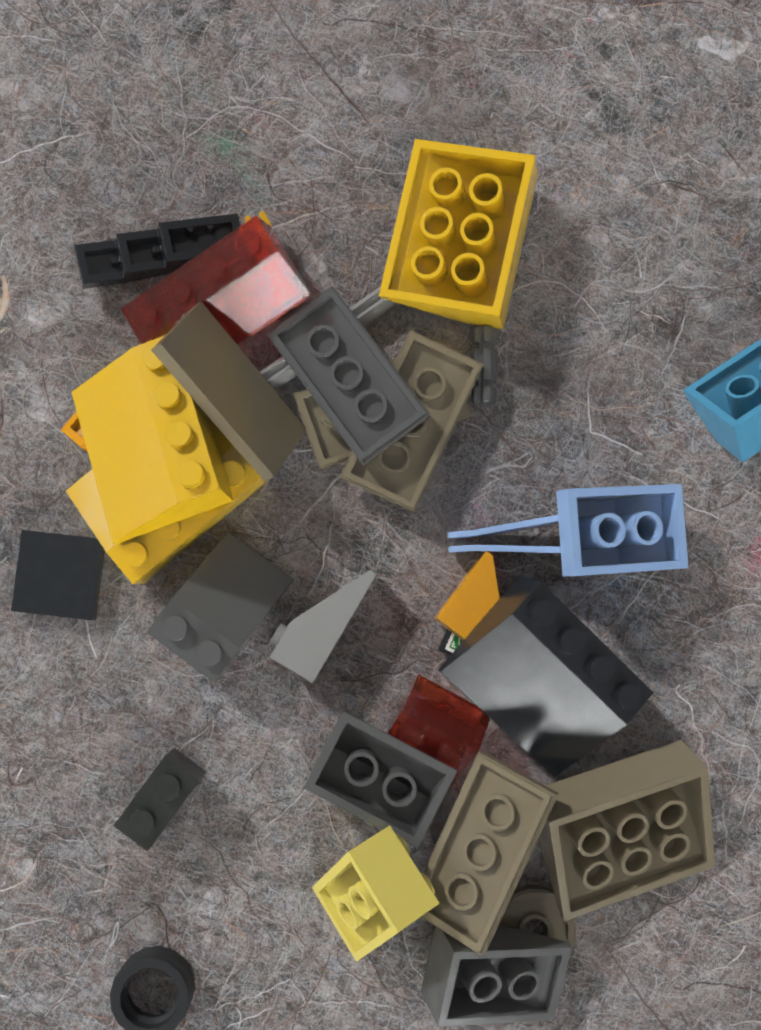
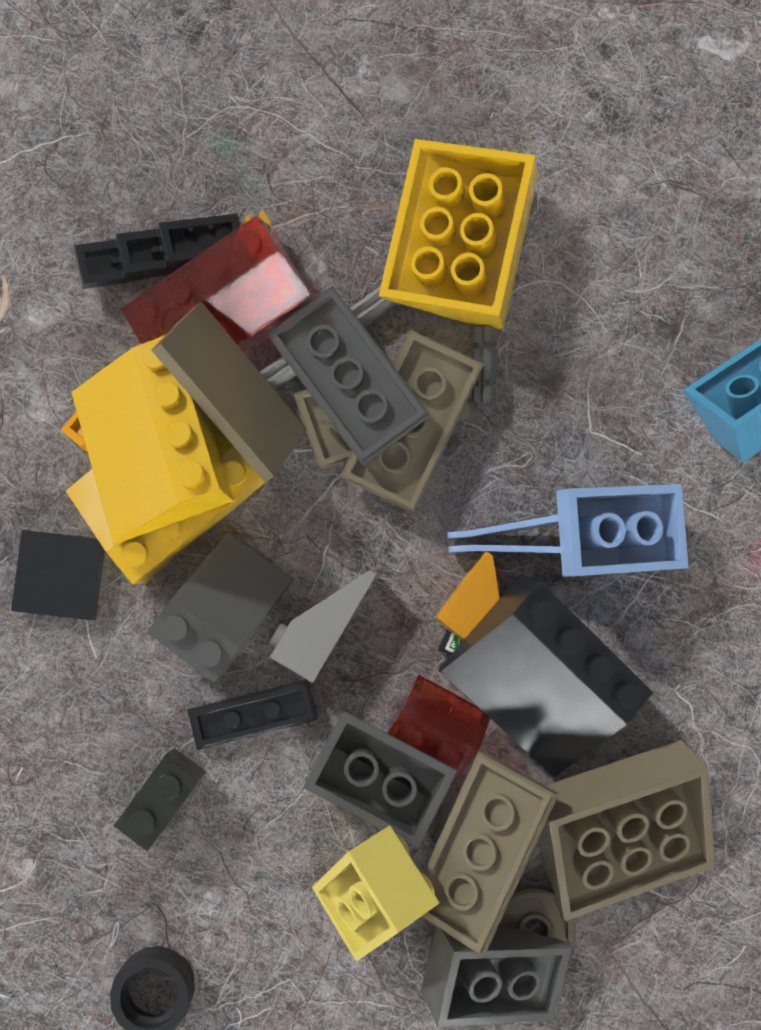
none -> black tile [188,679,318,750]

